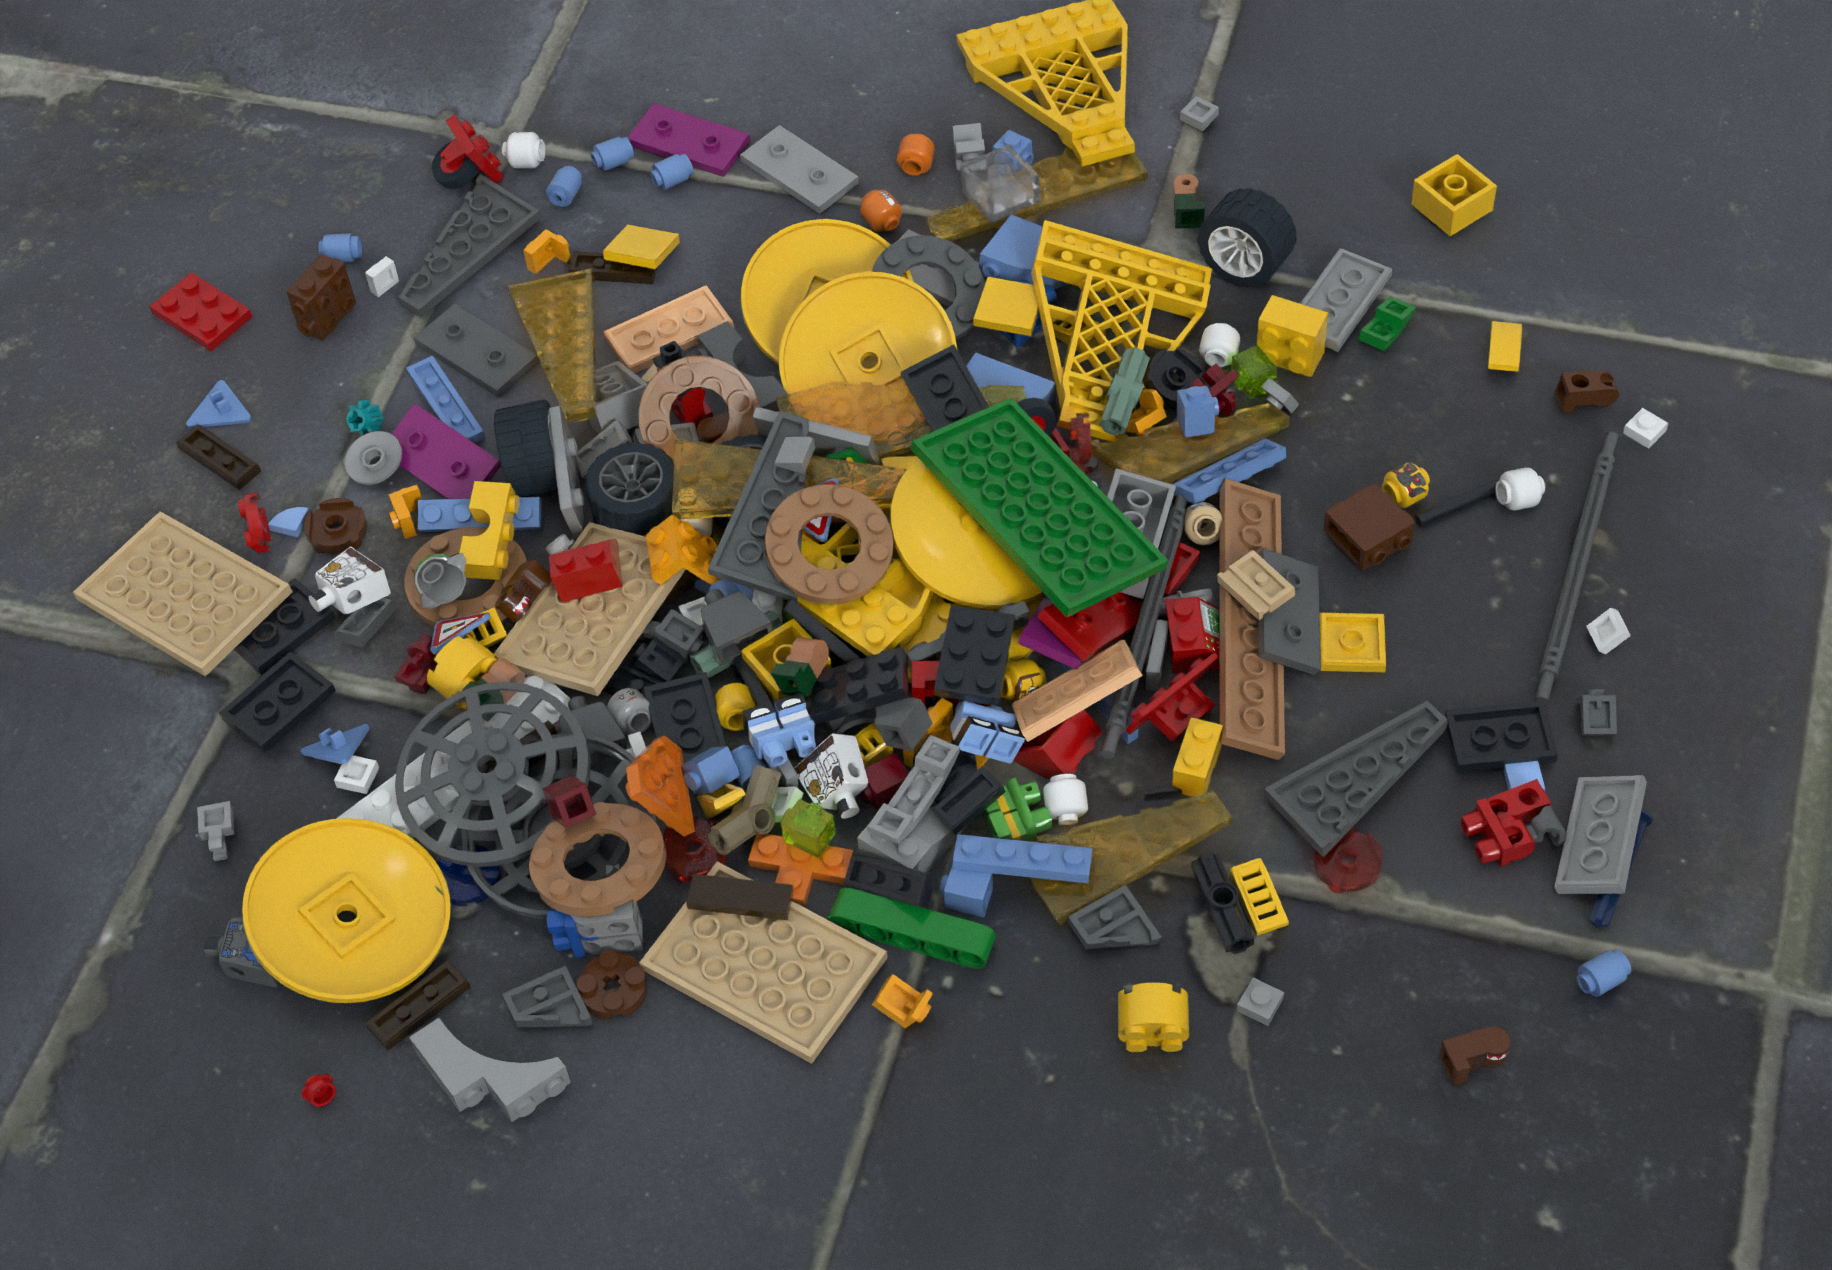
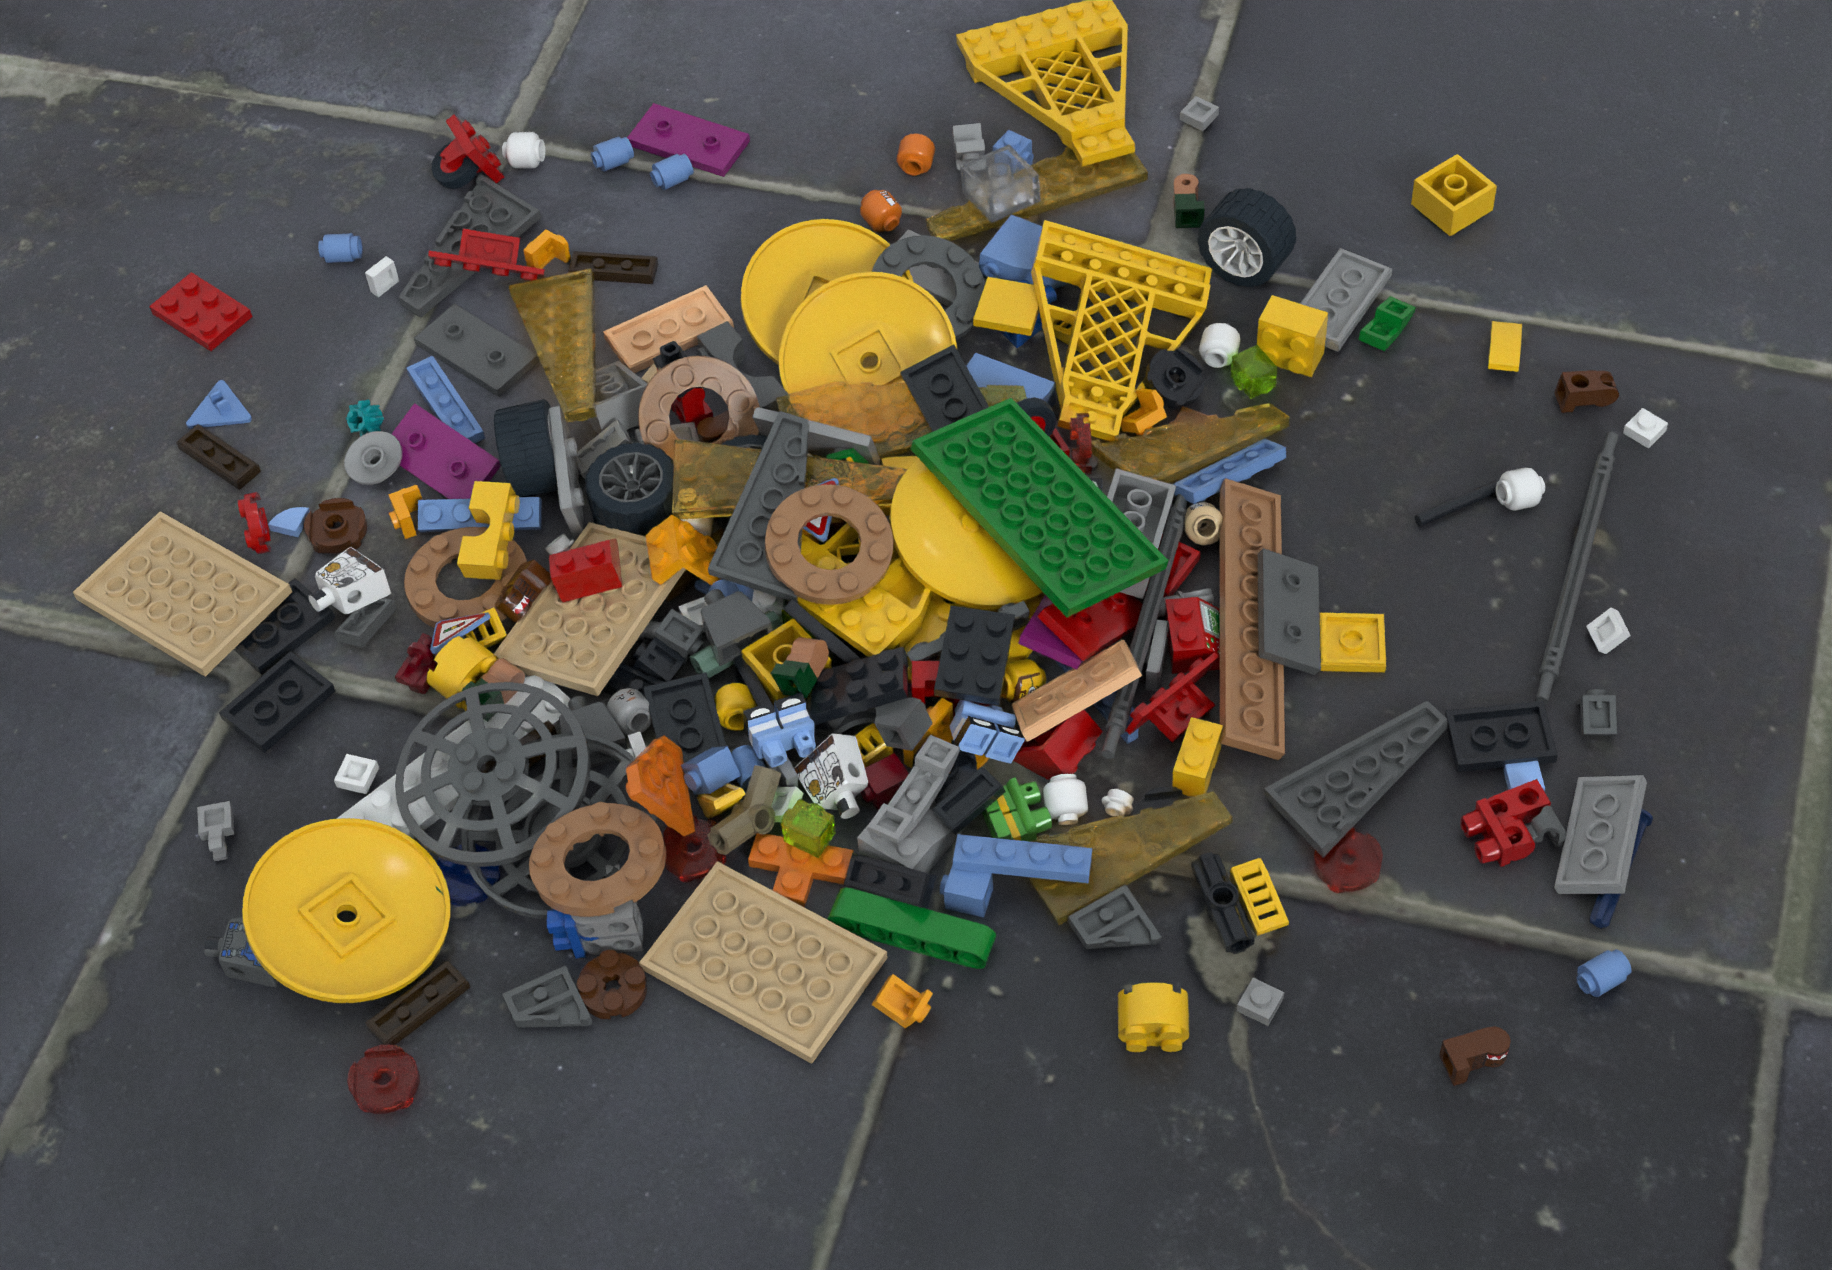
reddish brown brick [286,254,356,341] -> none
medium blue piece [301,724,370,764] -> none
red plate [301,1073,336,1107] -> none
light grey arch [409,1018,571,1122] -> none
light grey hat [414,553,466,609] -> none
dark red brick [542,775,596,828] -> none
medium blue brick [546,166,582,207] -> none
yellow tile [603,225,680,269] -> none
dark brown tile [686,874,794,920] -> none
light grey plate [740,125,859,214] -> none
light grey slope [774,437,815,474] -> none
sand green piece [1099,347,1150,435] -> none
medium blue brick [1177,386,1219,437] -> none
dark red hips [1186,363,1240,415] -> none
tan plate [1217,550,1295,621] -> none
light grey plate [1262,378,1299,414] -> none
reddish brown brick [1323,483,1415,571] -> none
yellow head [1382,463,1430,508] -> none
none -> clear red plate [347,1044,420,1114]
none -> red bracket [428,229,545,281]
none -> white plate [1102,789,1134,818]

